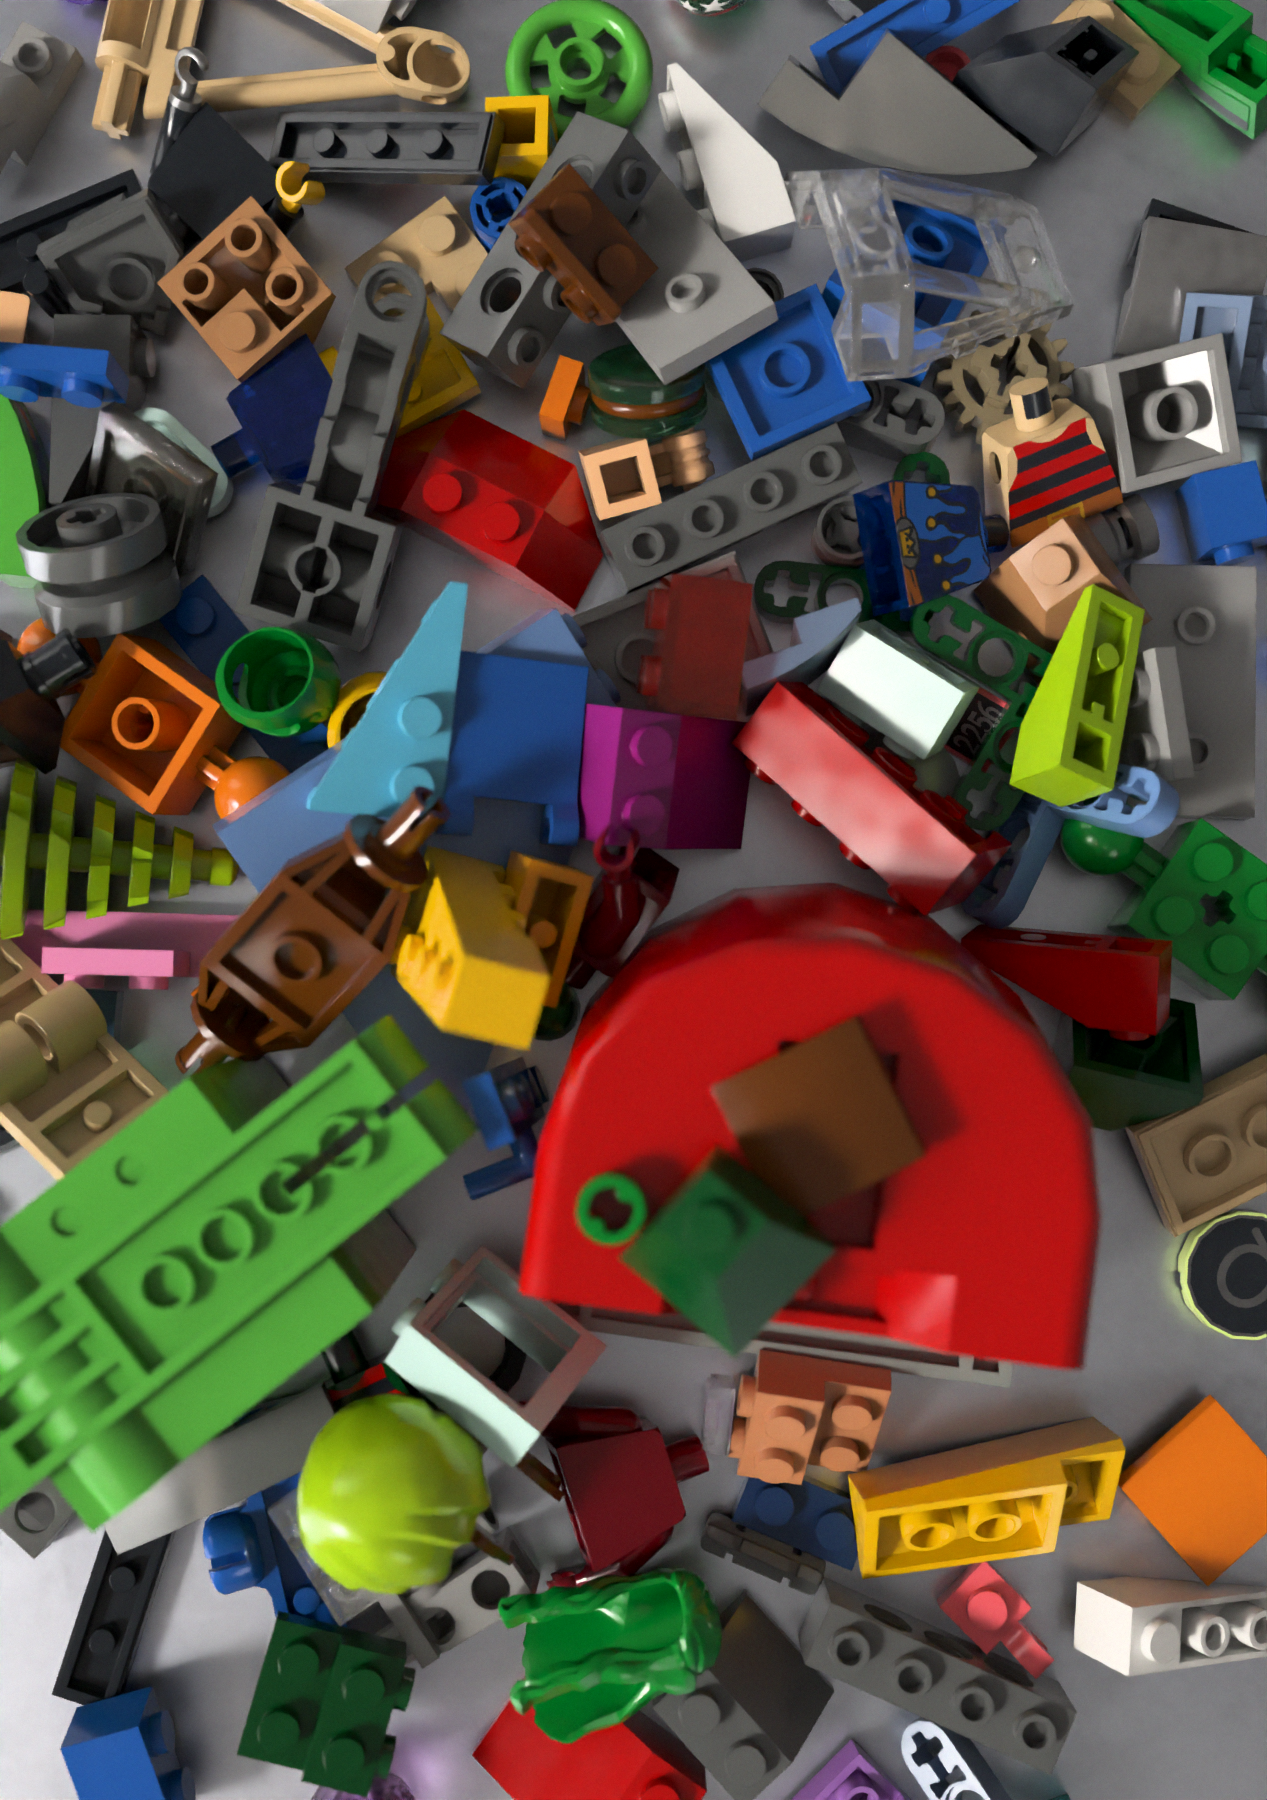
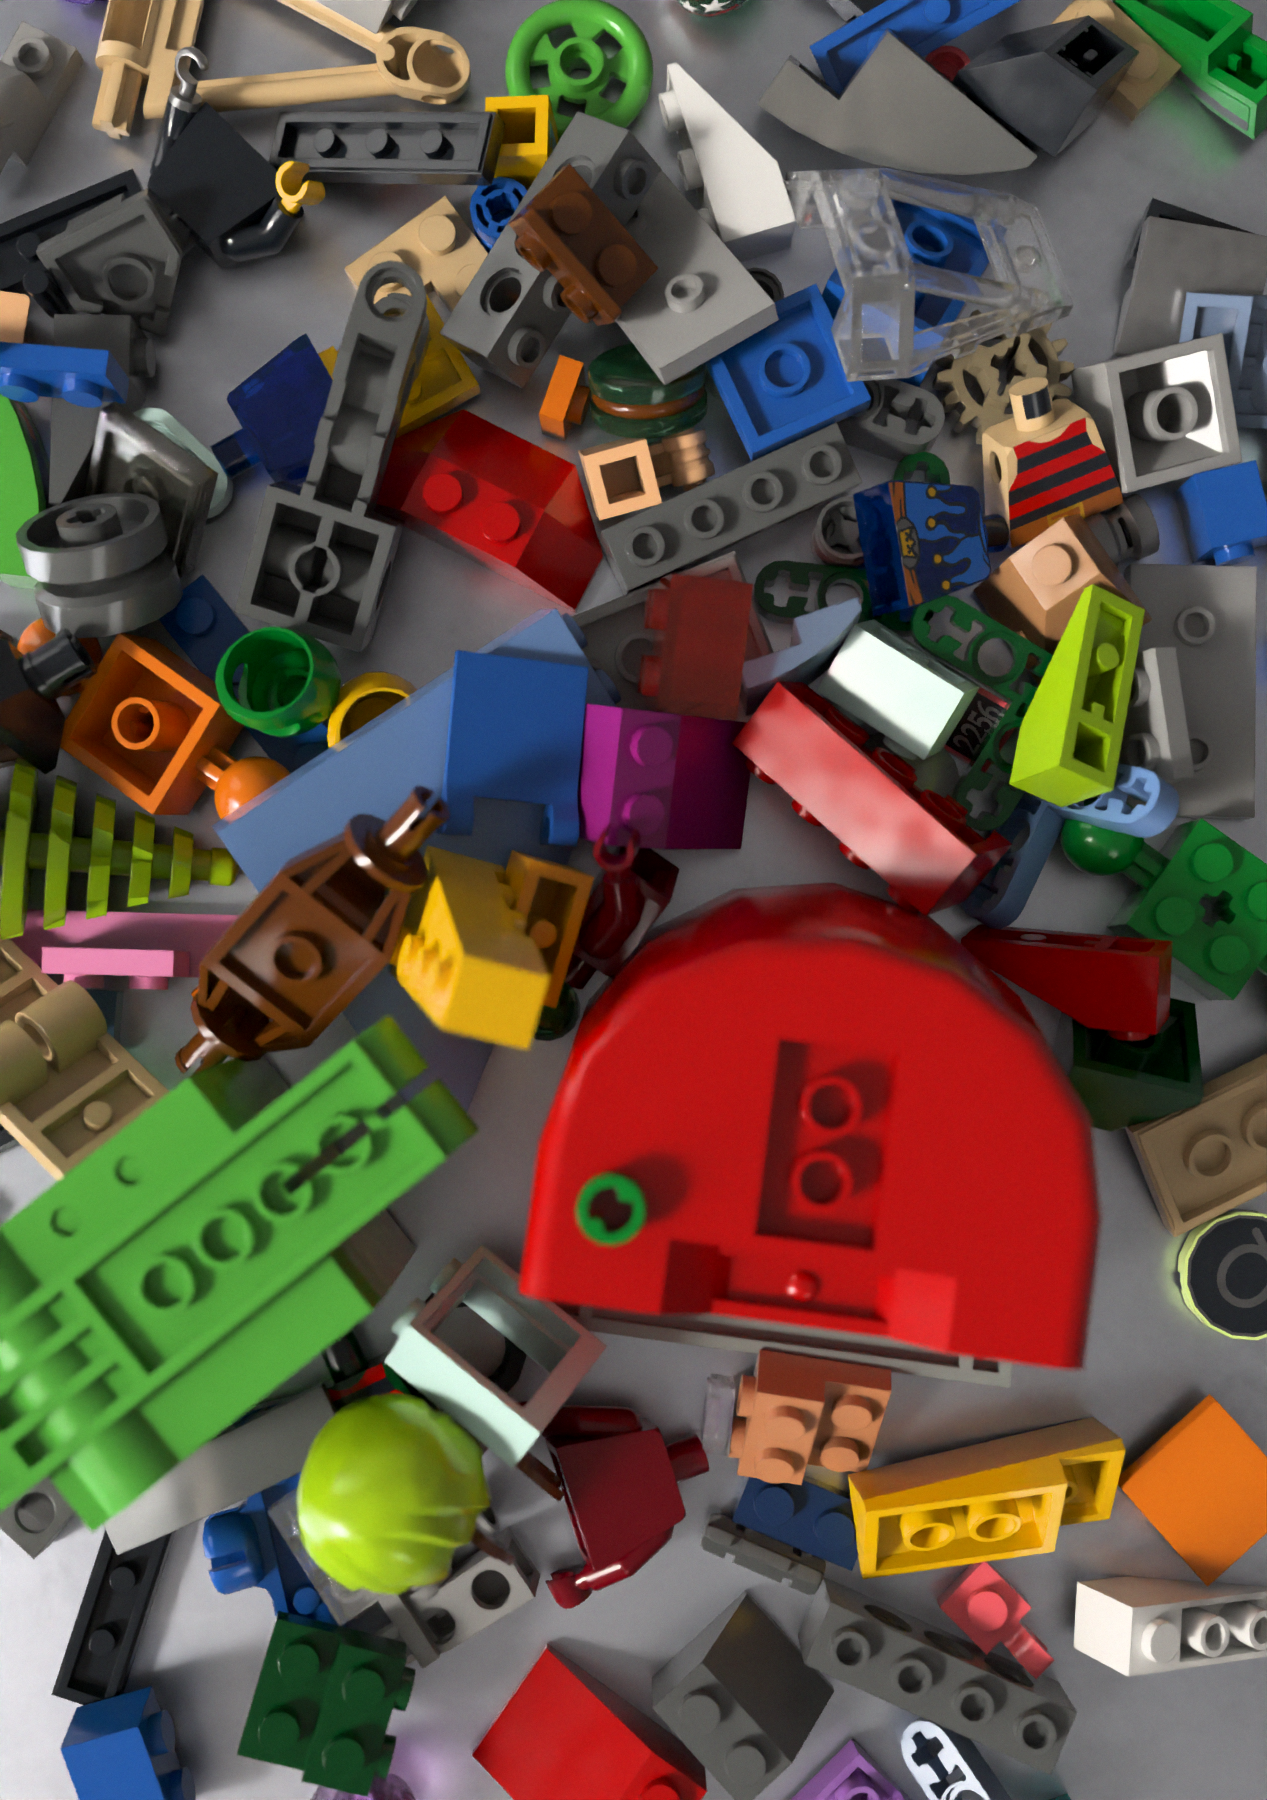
medium nougat slope [157,196,336,398] -> none
medium azure wing [306,581,468,818] -> none
blue plate [462,1057,550,1201] -> none
green hair [498,1568,722,1744] -> none
dark green slope [619,1144,836,1359] -> none
reddish brown slope [711,1014,928,1216] -> none

